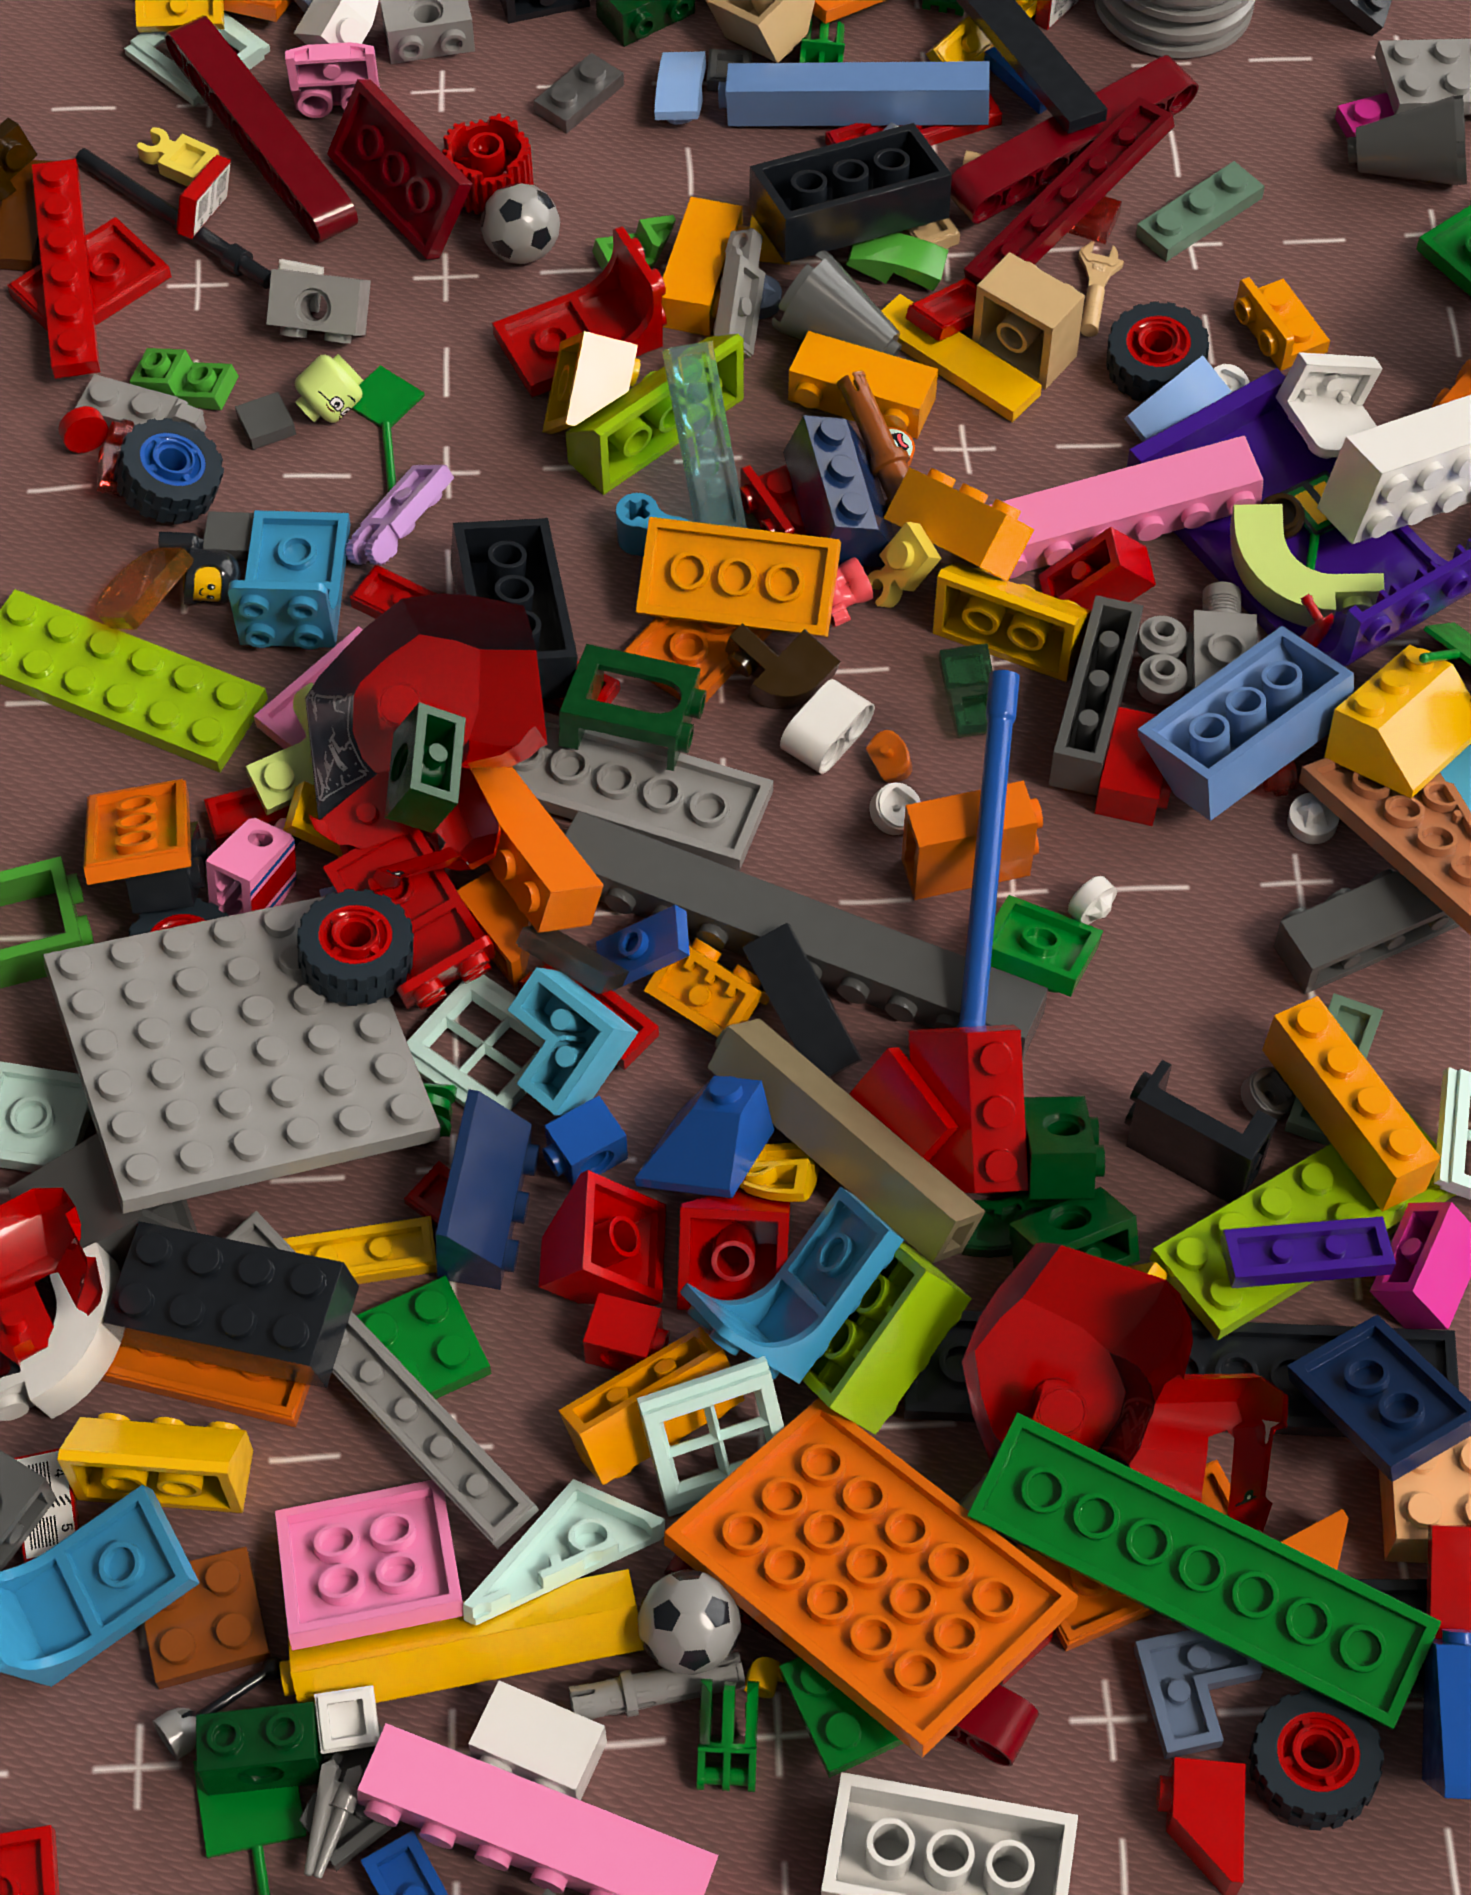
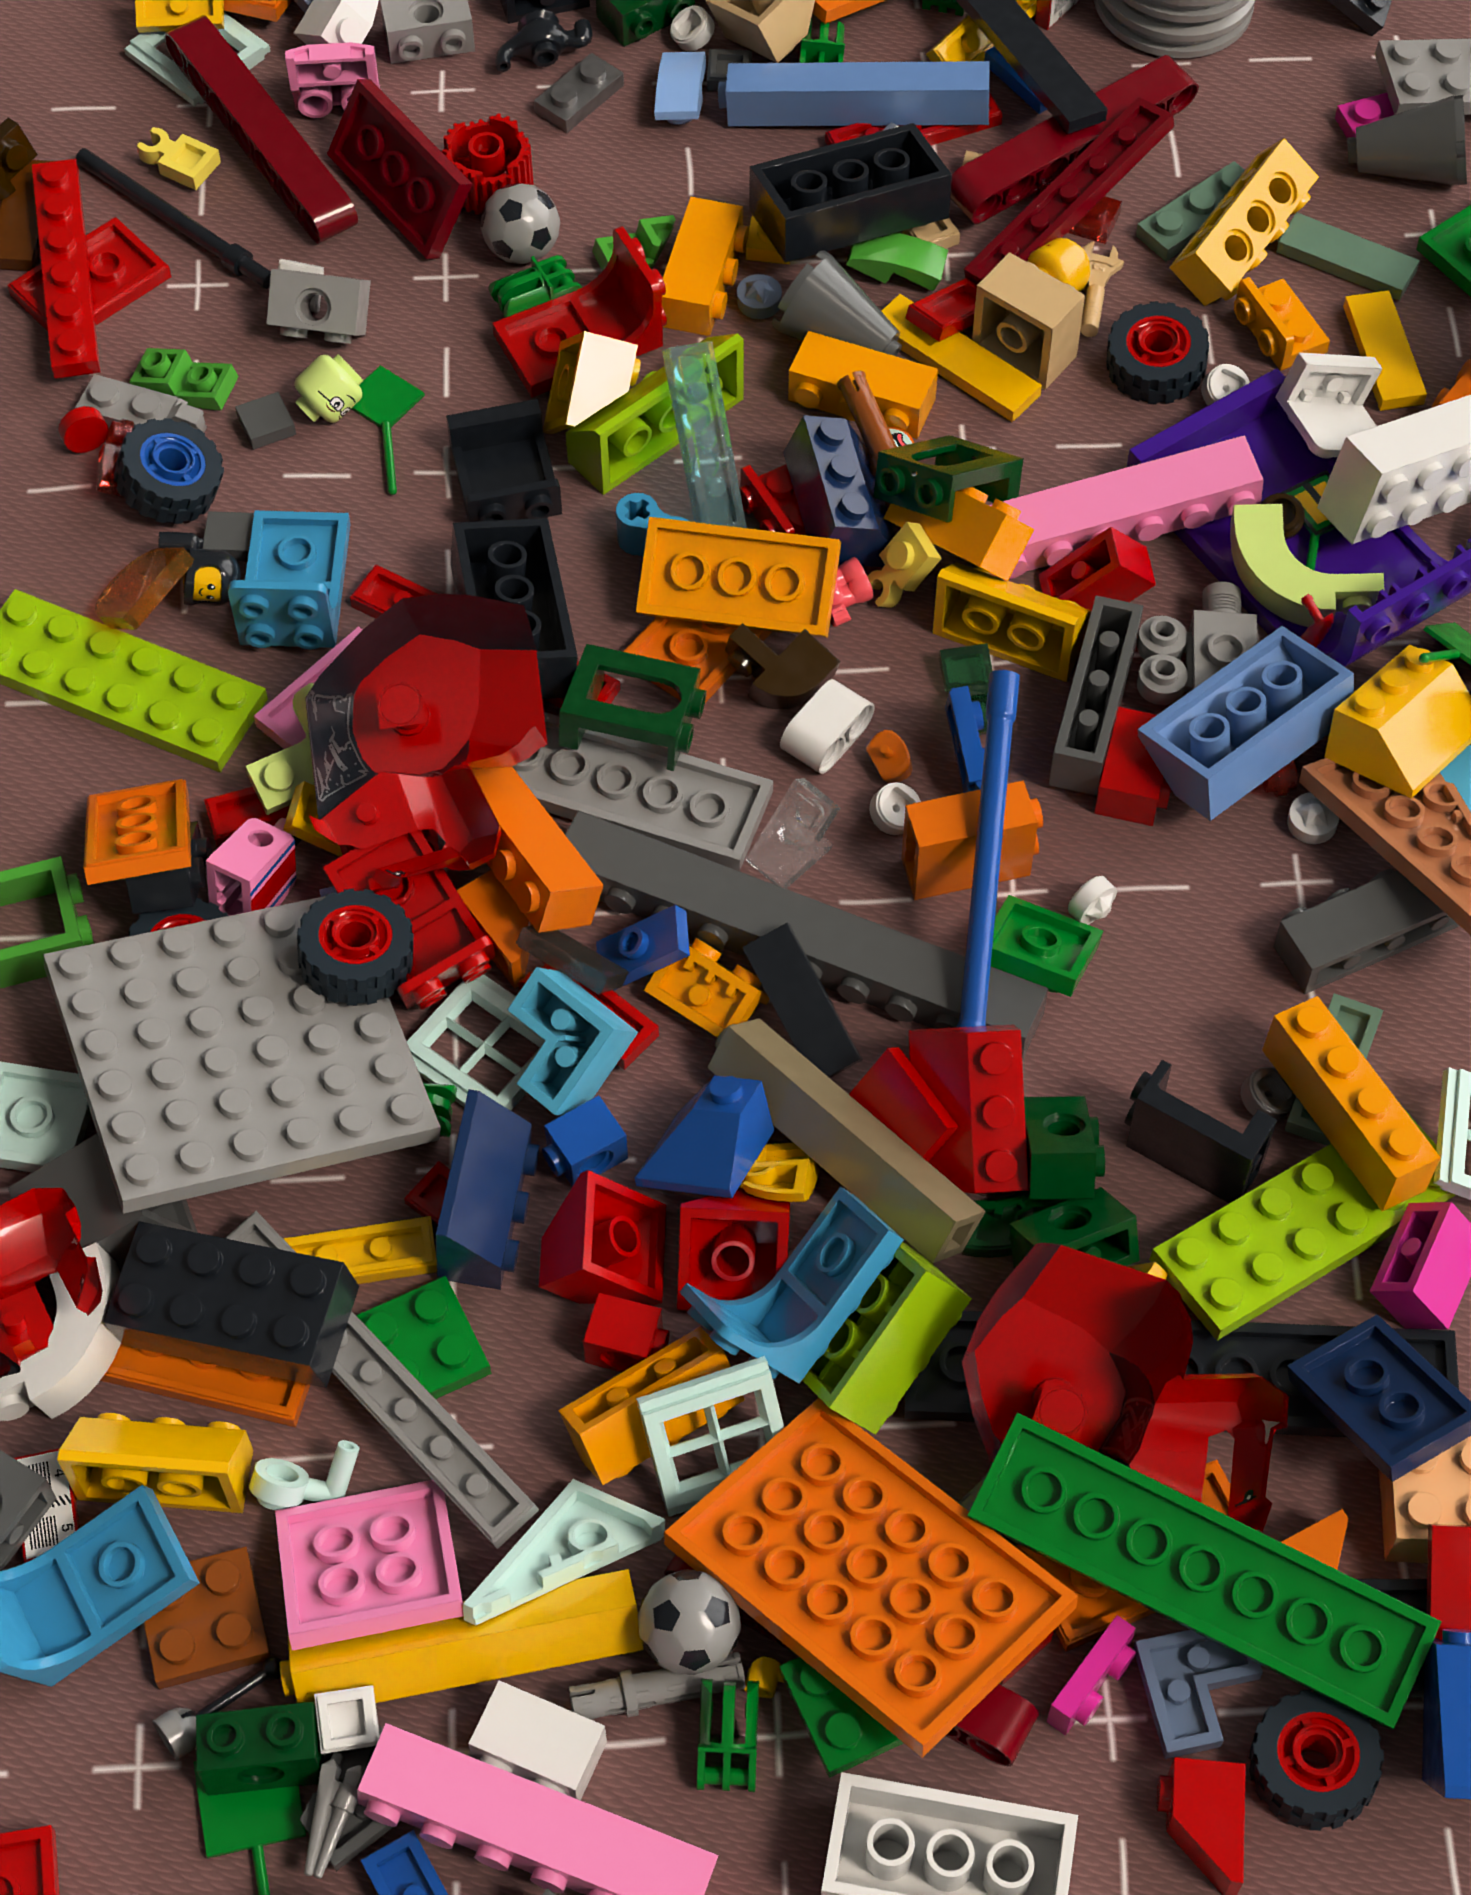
red tile [177,155,231,239] -> none
lavender hinge [345,465,454,565] -> none
dark green brick [385,702,466,833] -> none
light grey hinge [714,228,766,358] -> none
light blue slope [1124,355,1231,442] -> none
dark purple plate [1220,1216,1396,1288] -> none
none -> light aqua plate [249,1440,360,1511]
none -> black panel [446,399,562,522]
none -> green arm [488,255,582,318]
none -> black piece [495,10,593,72]
none -> white tile [670,6,715,51]
none -> clear slope [746,778,841,889]
none -> dark green panel [873,435,1024,522]
none -> blue hinge [945,686,985,793]
none -> yellow head [1027,238,1090,292]
none -> dark pink plate [1047,1615,1136,1736]
none -> yellow brick [1169,138,1319,306]
none -> sand green tile [1276,212,1420,301]
none -> yellow tile [1343,290,1427,411]

